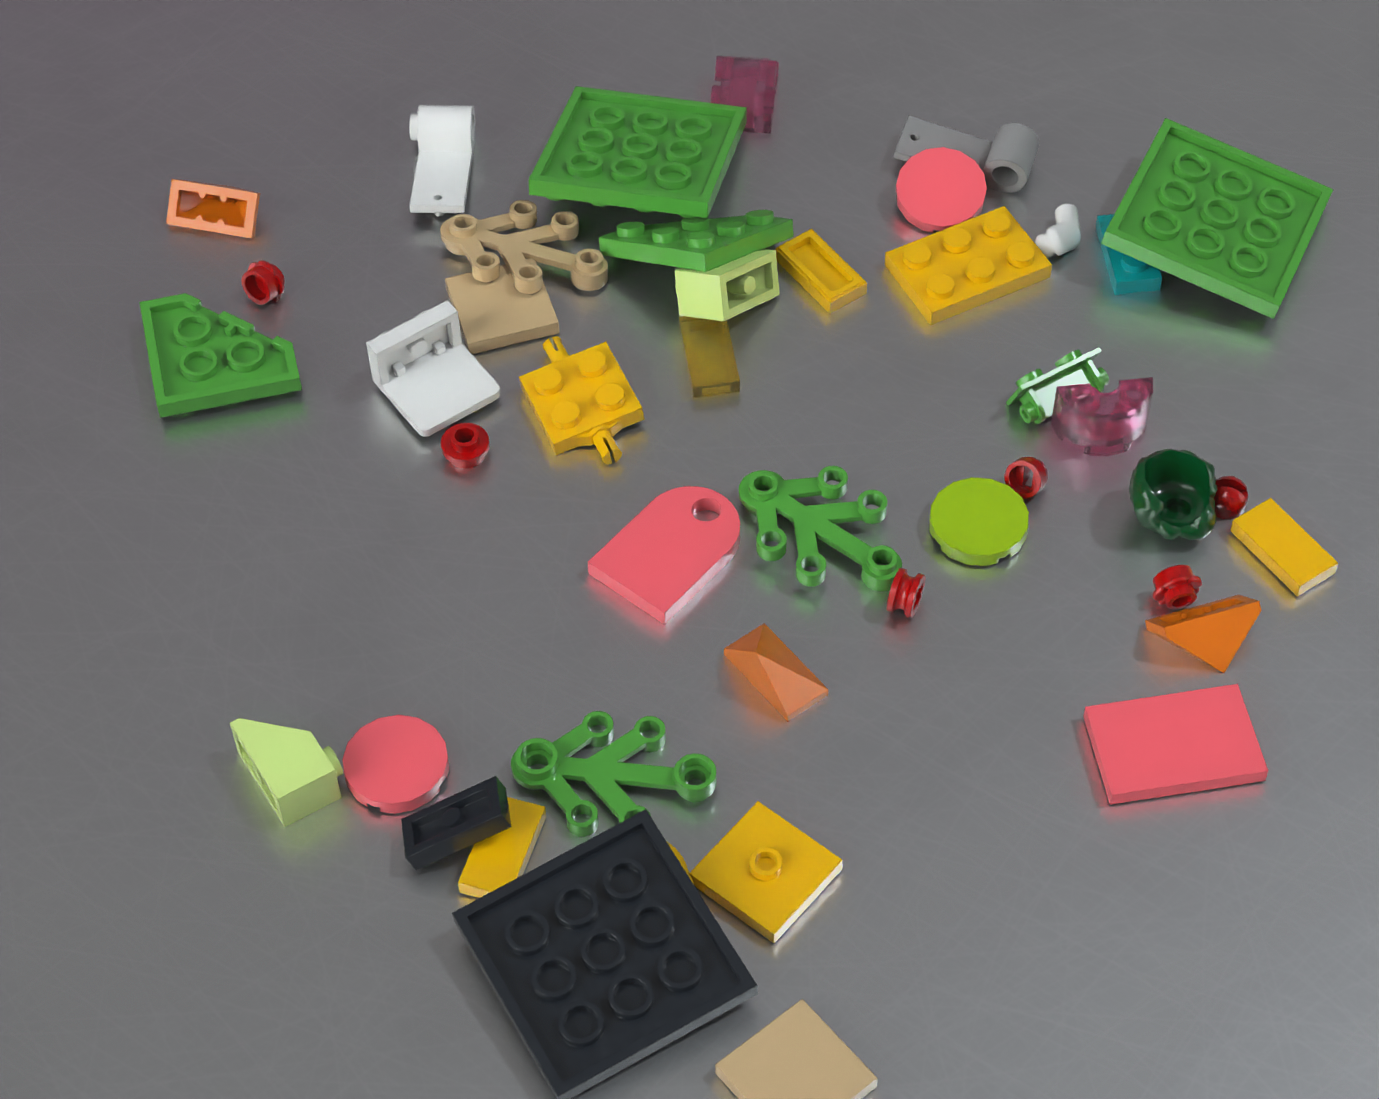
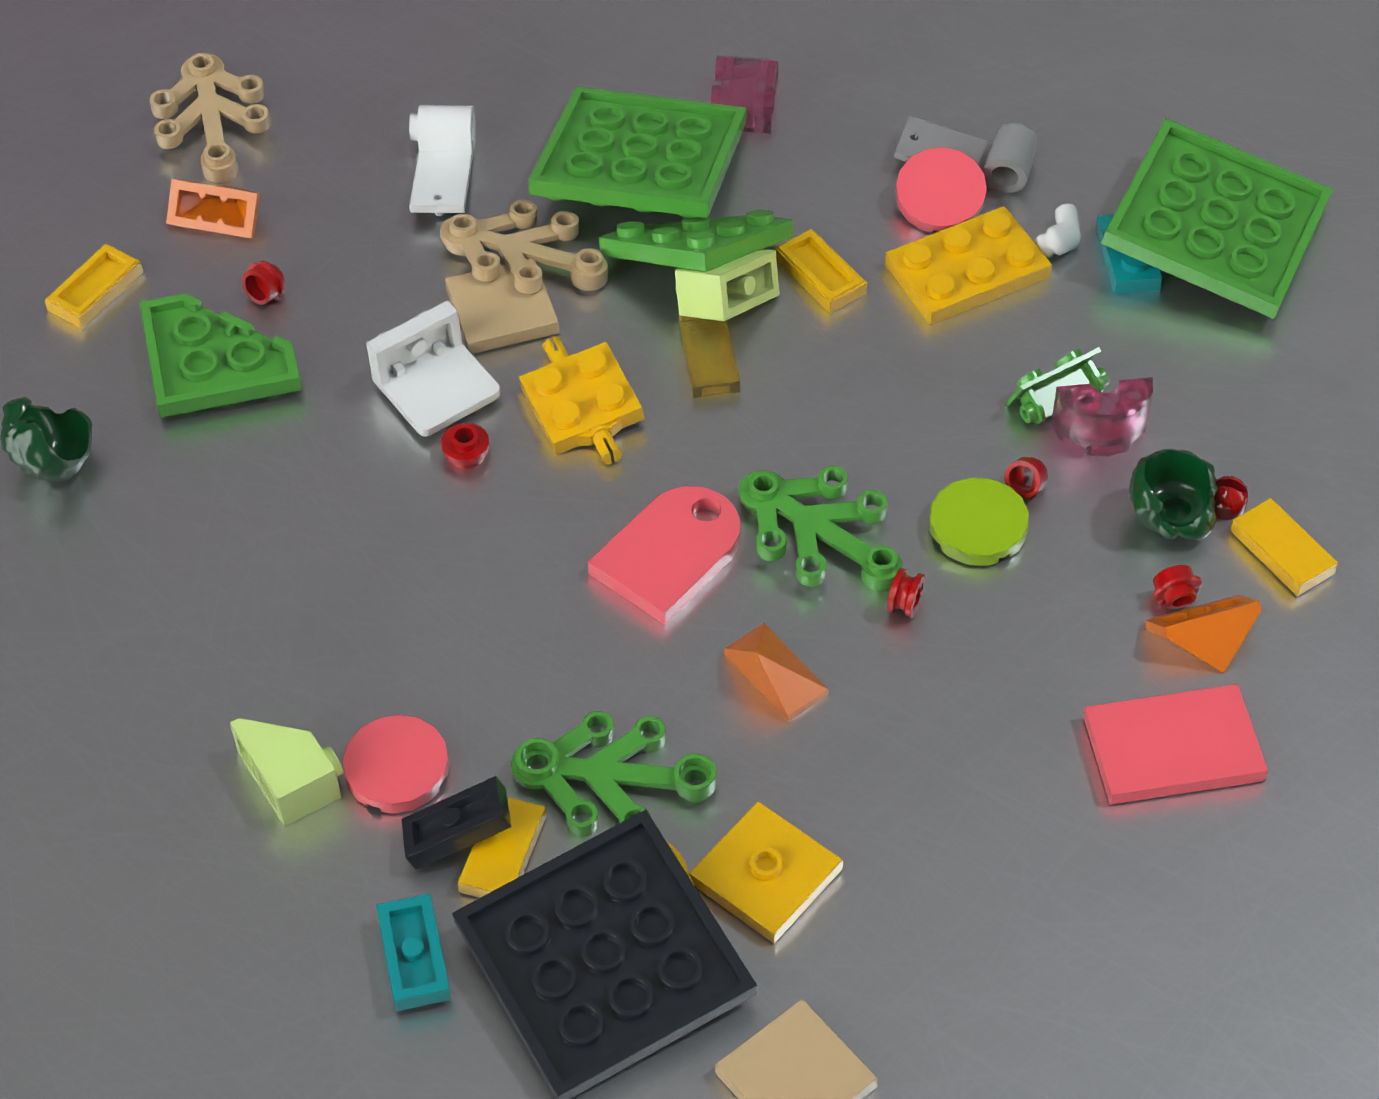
none -> dark green hair [0,397,92,482]
none -> yellow tile [45,243,143,329]
none -> tan plant [149,53,271,183]
none -> teal plate [376,893,451,1012]

